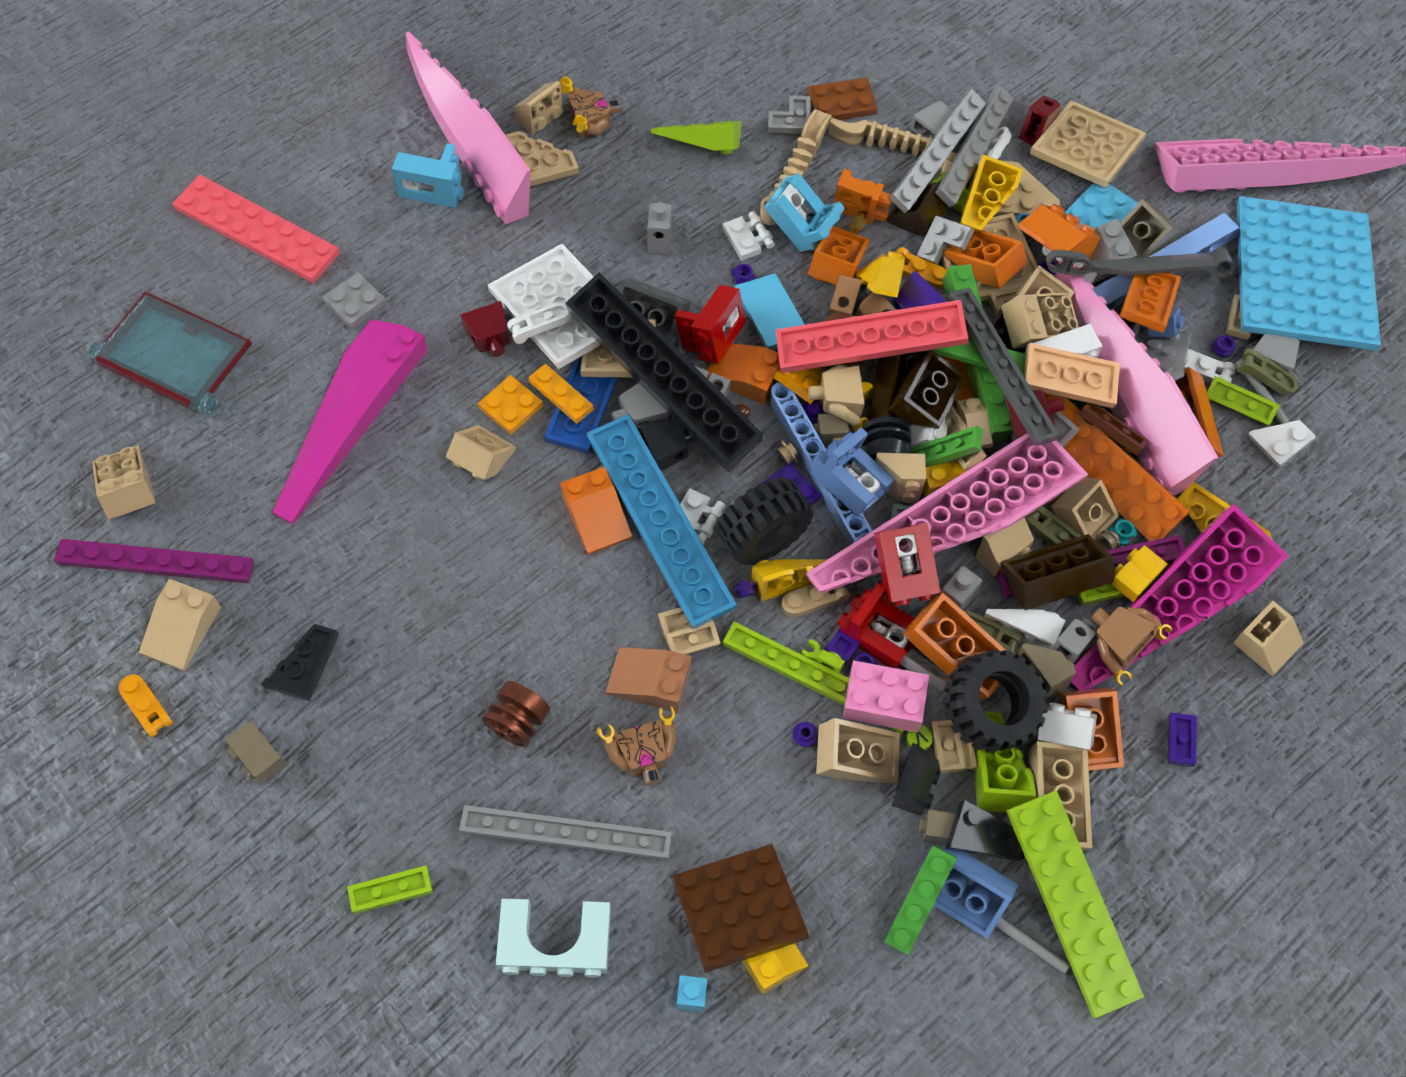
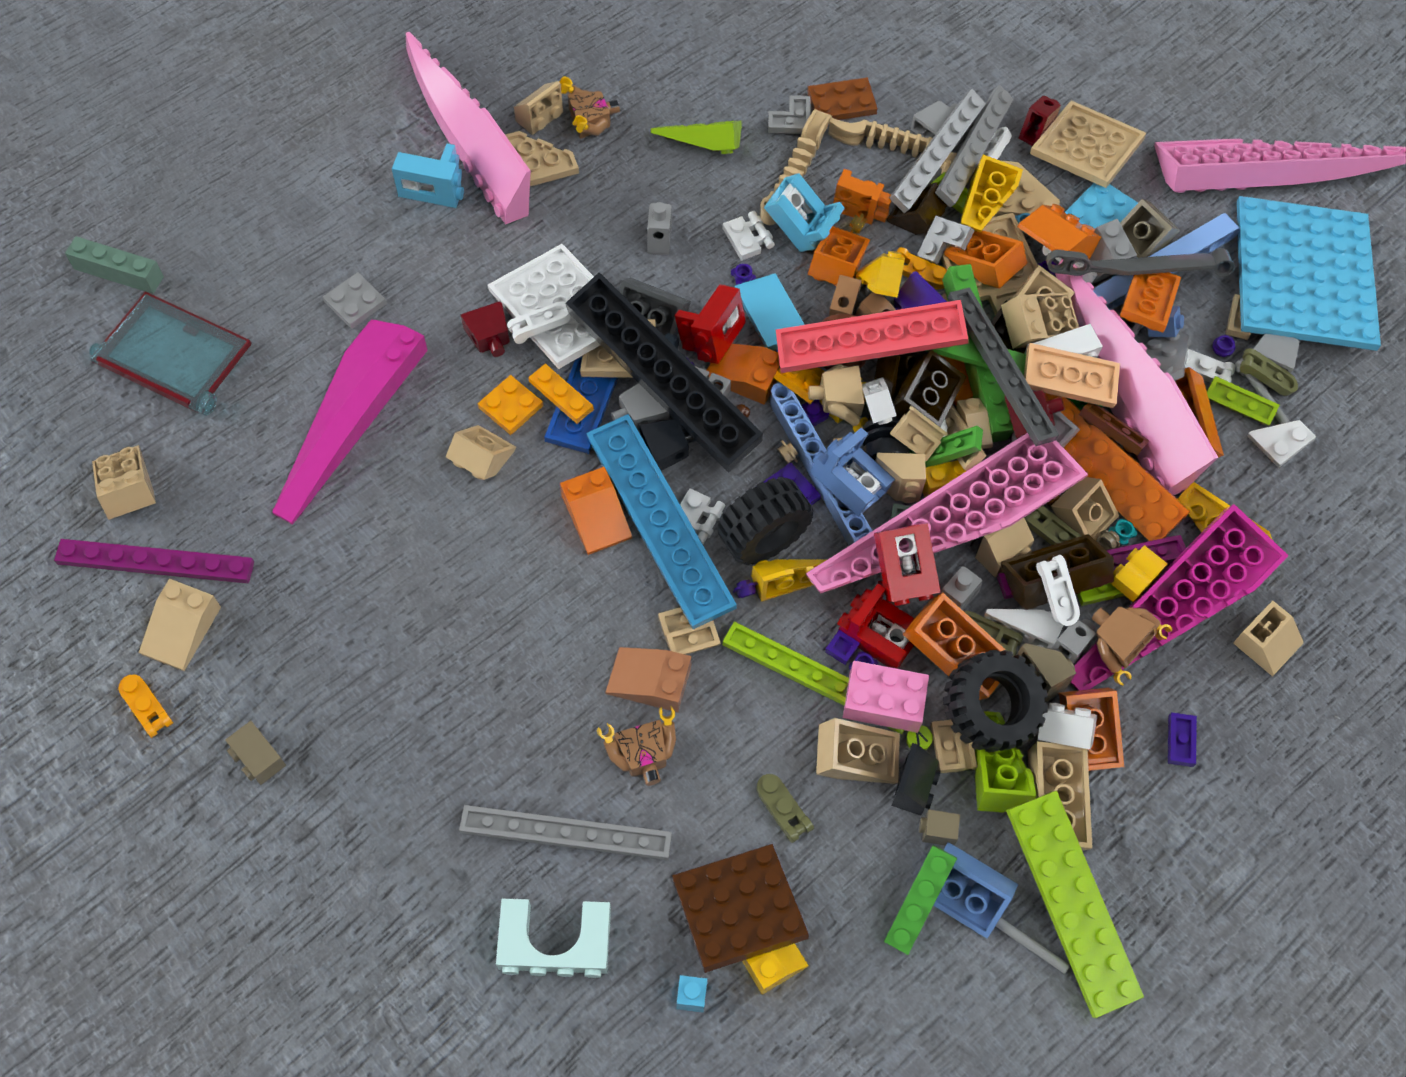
coral plate [172,174,340,284] -> none
black wing [261,624,339,701] -> none
lime plate [347,865,433,915] -> none
copper wheel [481,681,551,748] -> none
tan plate [781,584,850,618] -> none
dark purple plate [792,722,818,747] -> none
lime plate [801,639,845,674] -> none
dark tan brick [813,413,849,446] -> none
light grey plate [900,649,951,691] -> none
black wing [945,800,1025,861] -> none
none -> sand green brick [65,236,164,294]
none -> olive plate [757,774,814,843]
none -> white slope [862,377,896,425]
none -> tan plate [890,406,948,461]
none -> white plate [1036,555,1080,626]

